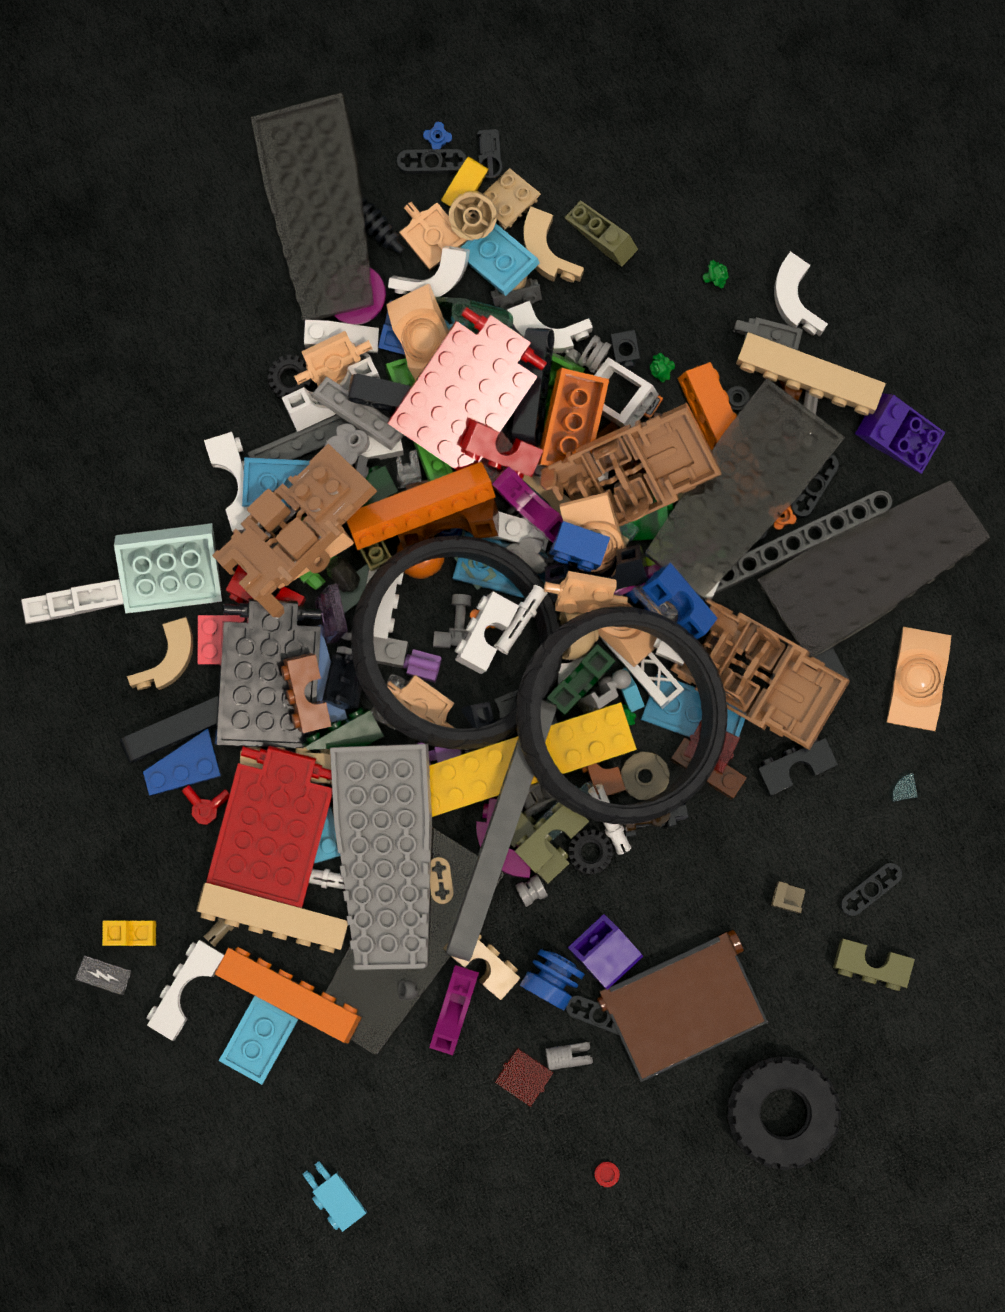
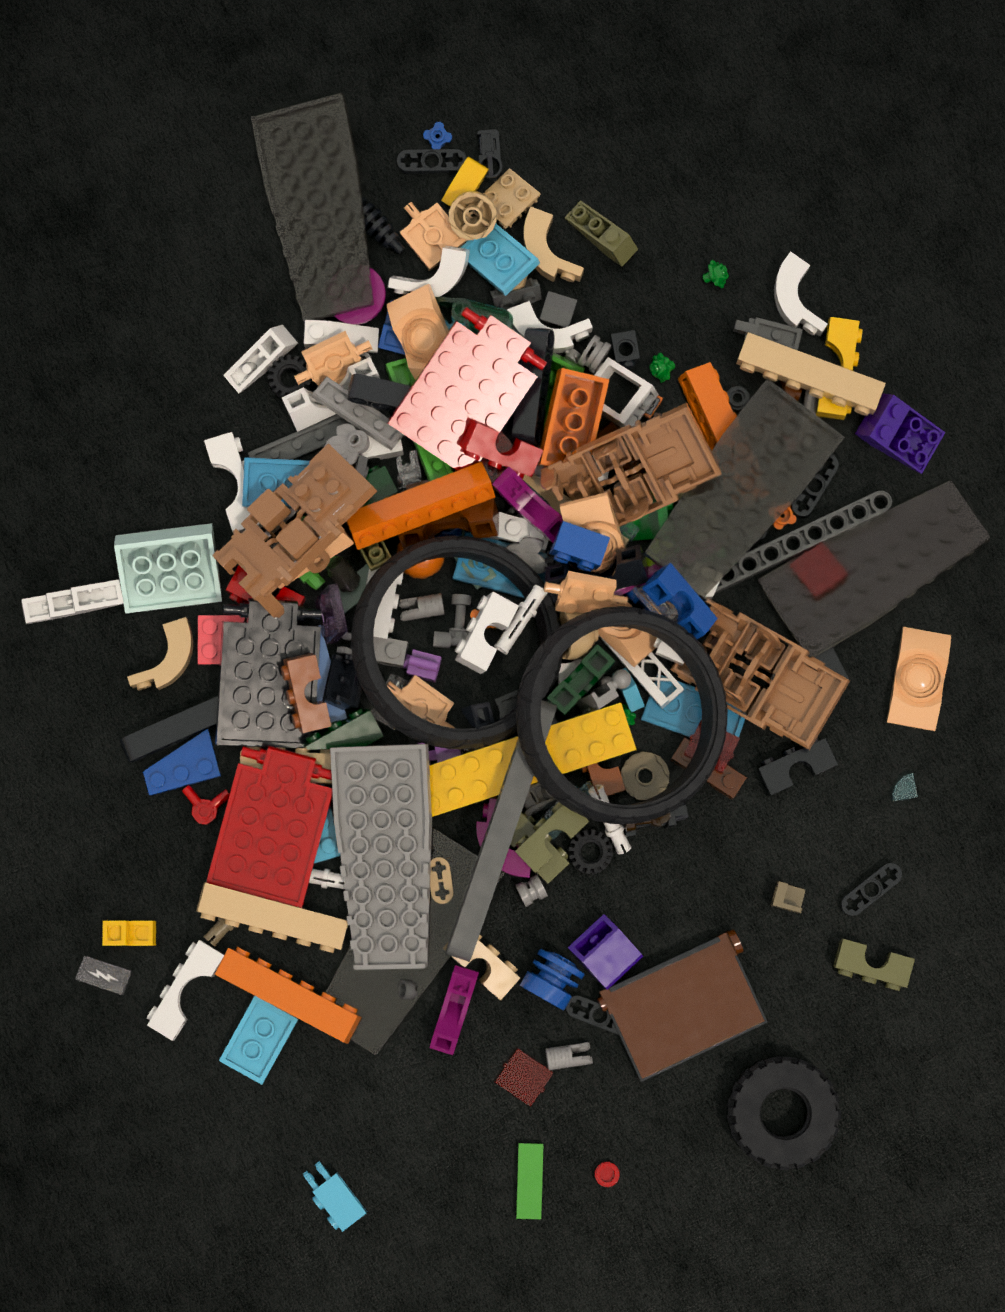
none -> white slope [223,325,298,394]
none -> light grey hinge [398,593,445,621]
none -> bright green tile [516,1143,543,1219]
none -> dark grey piece [540,291,577,328]
none -> clear red piece [790,542,848,598]
none -> yellow arch [816,317,863,420]

